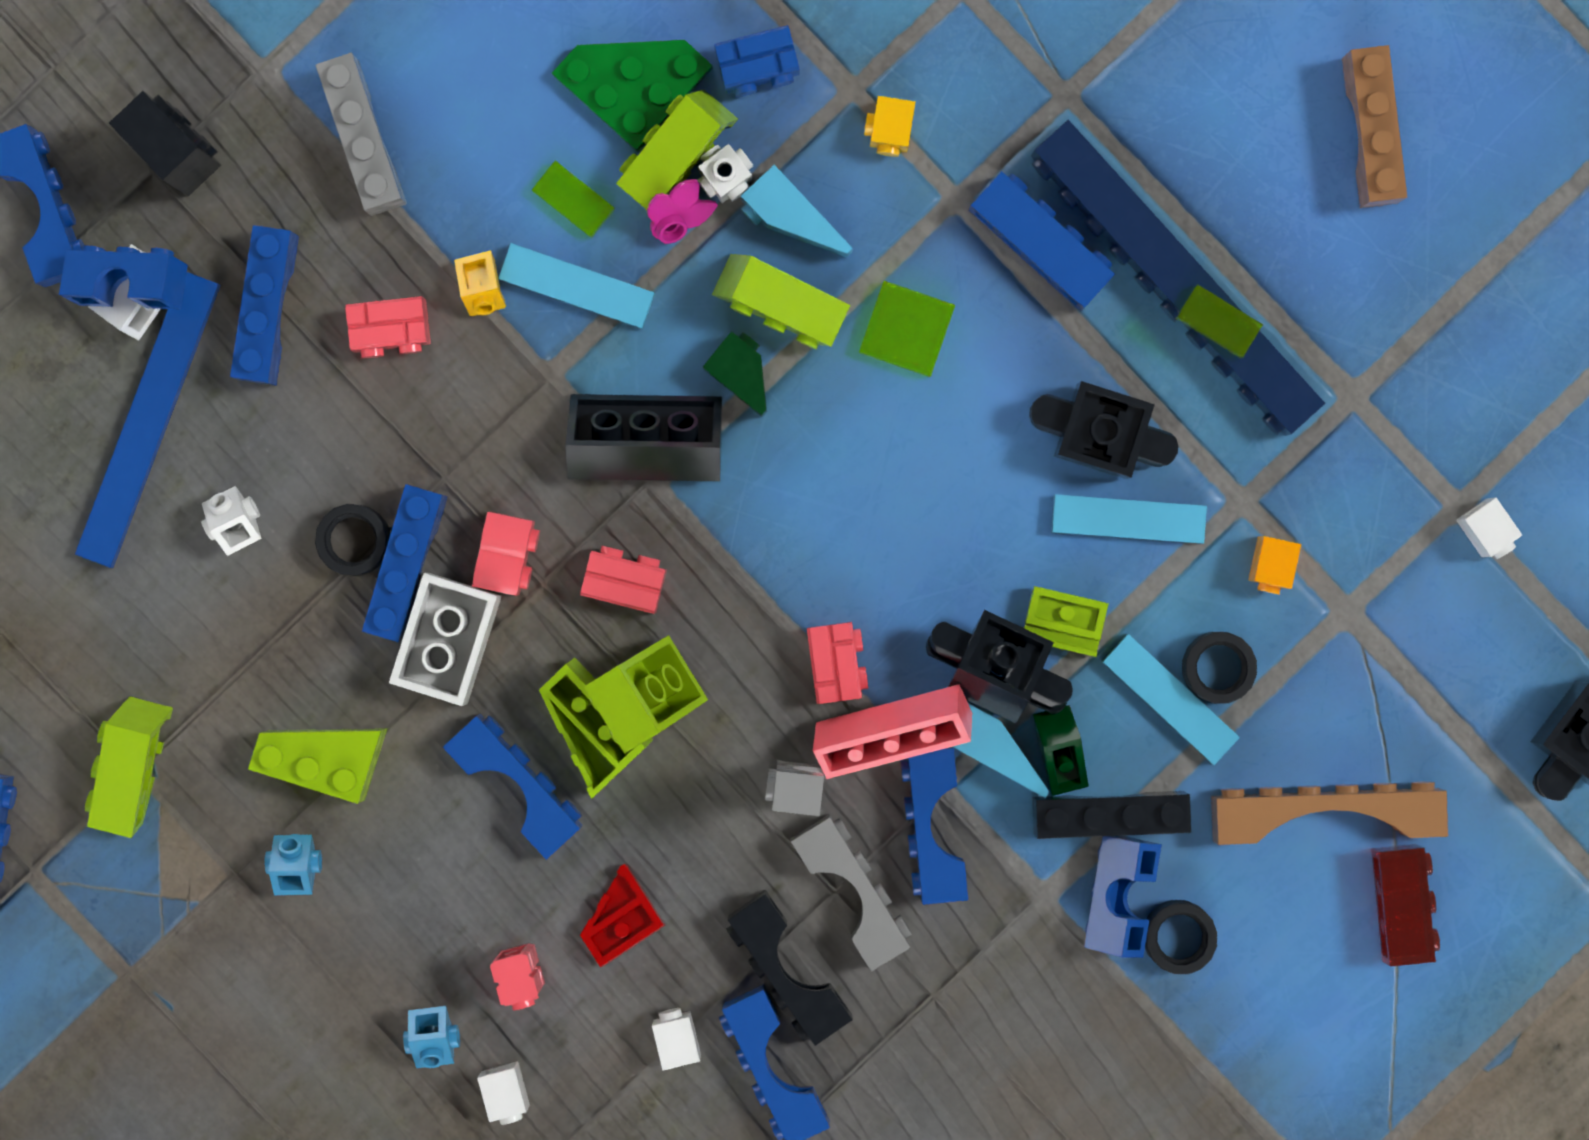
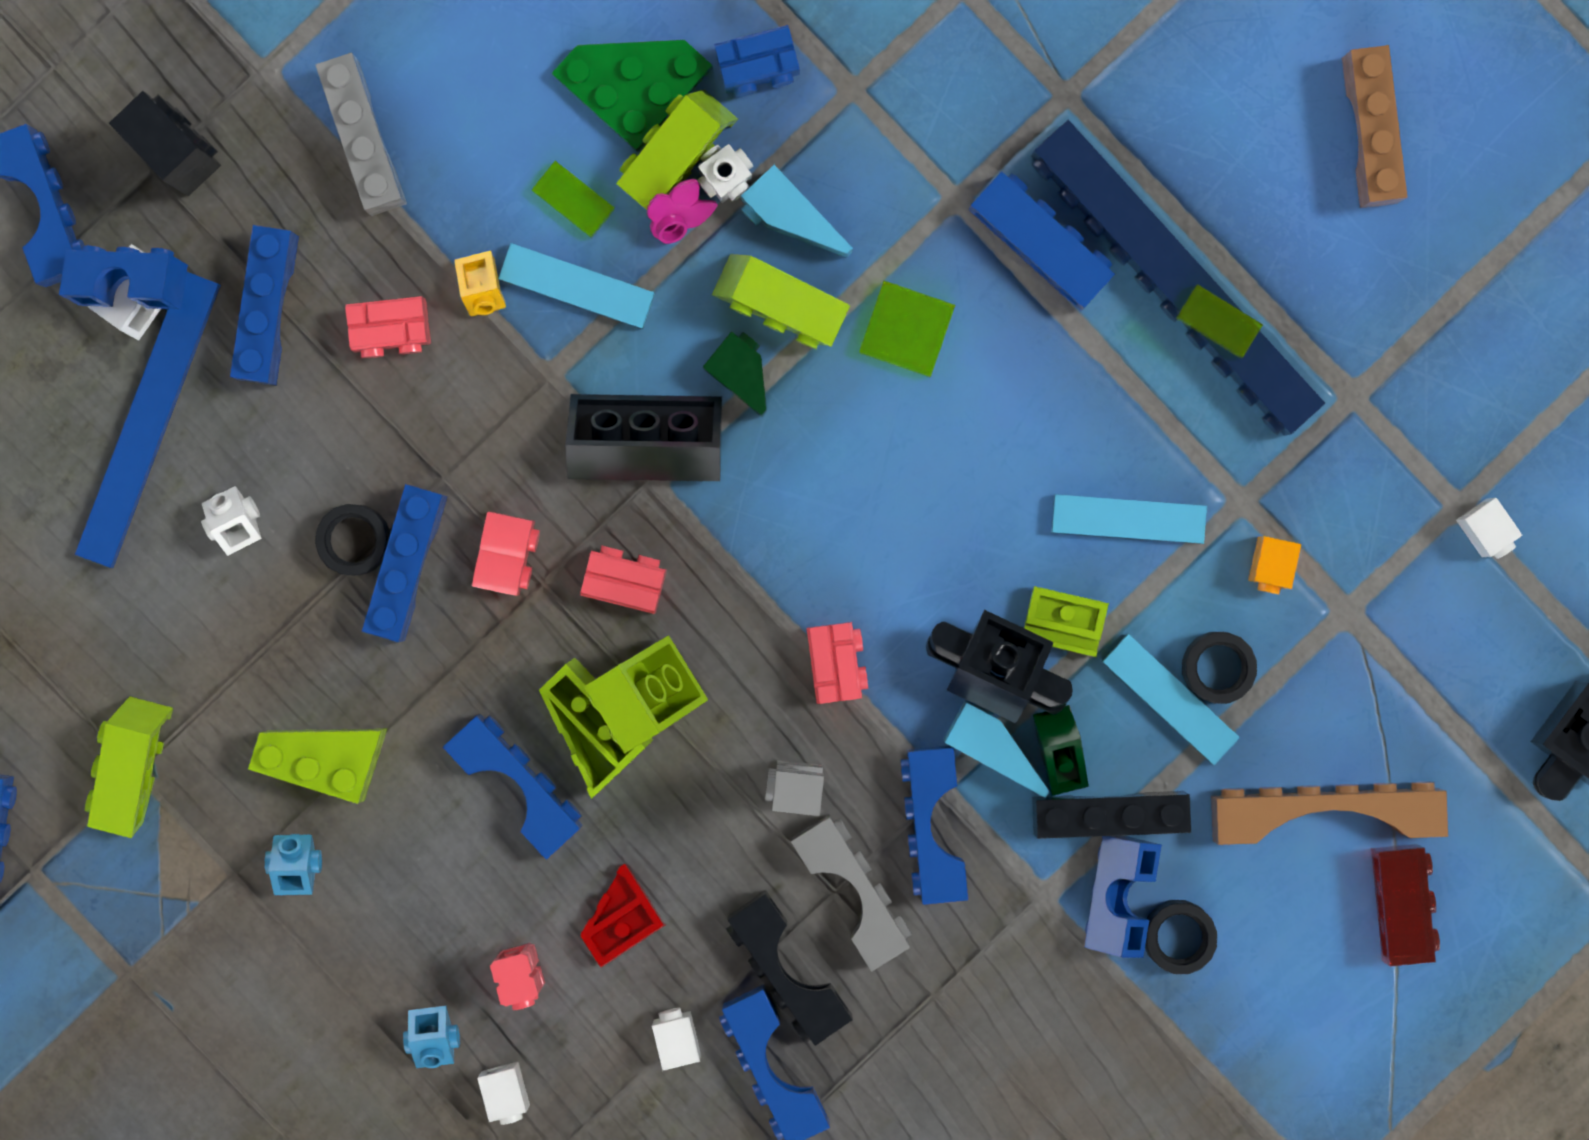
white brick [389,573,502,706] -> none
coral brick [812,684,973,779] -> none
yellow brick [864,96,916,157] -> none
black brick [1029,381,1179,479] -> none

